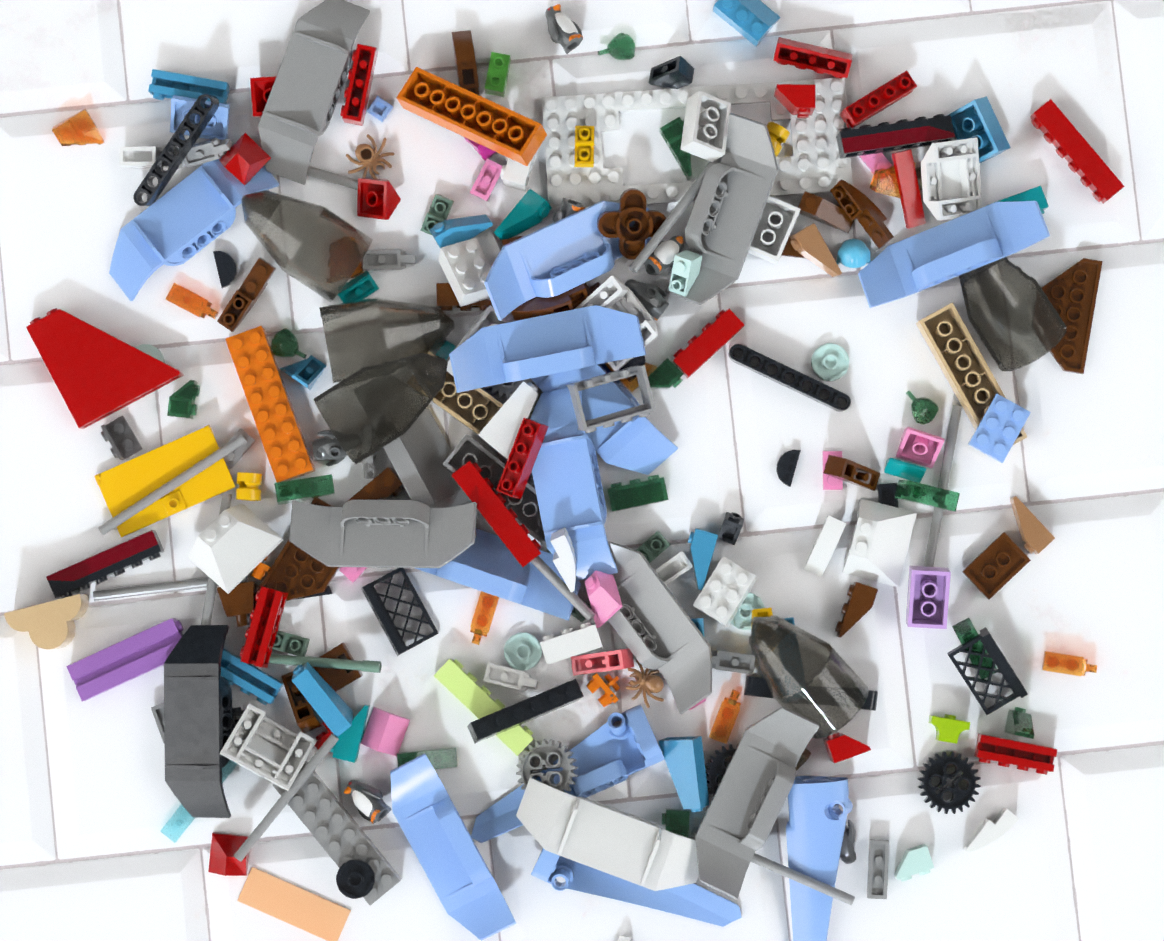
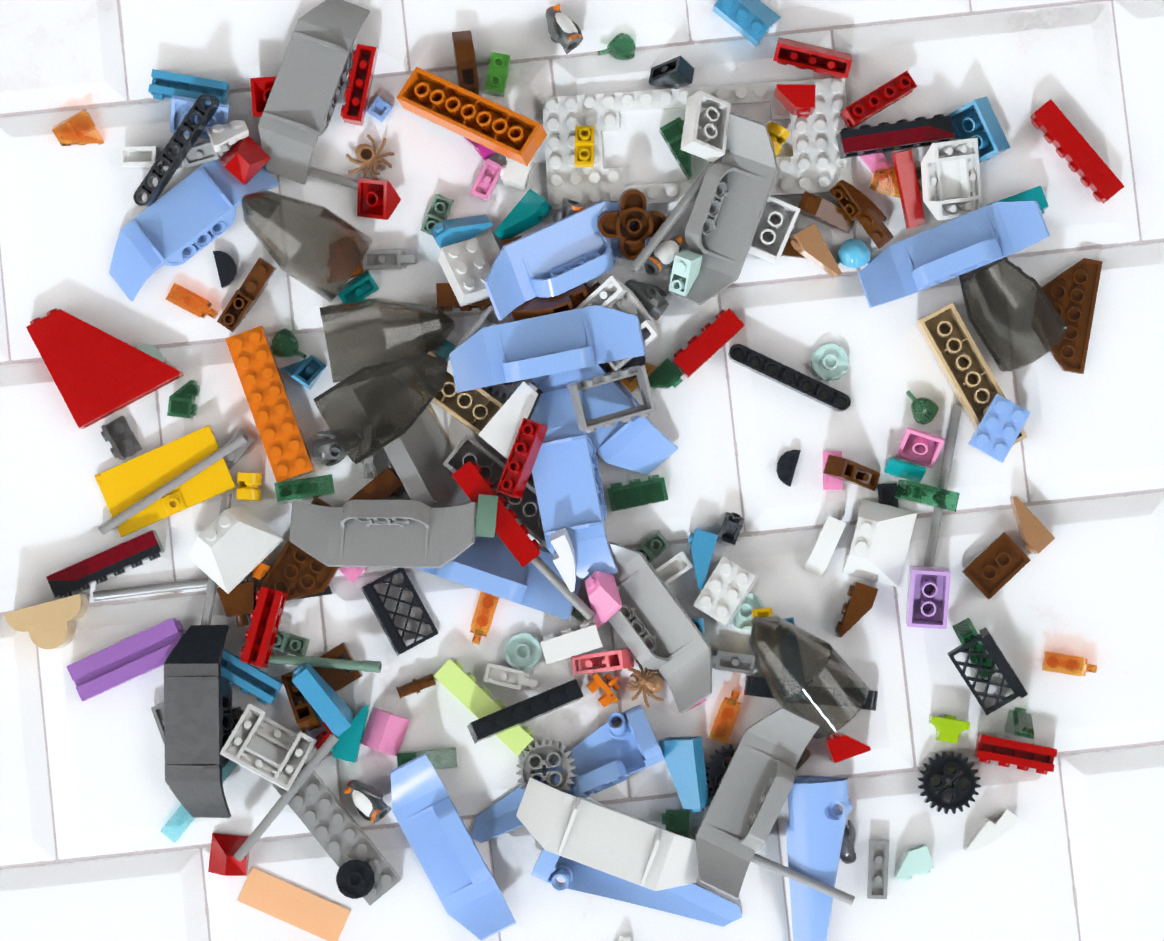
none -> white wing [207,120,249,152]
none -> reddish brown pin [396,673,436,699]
none -> sand green slope [475,494,498,538]

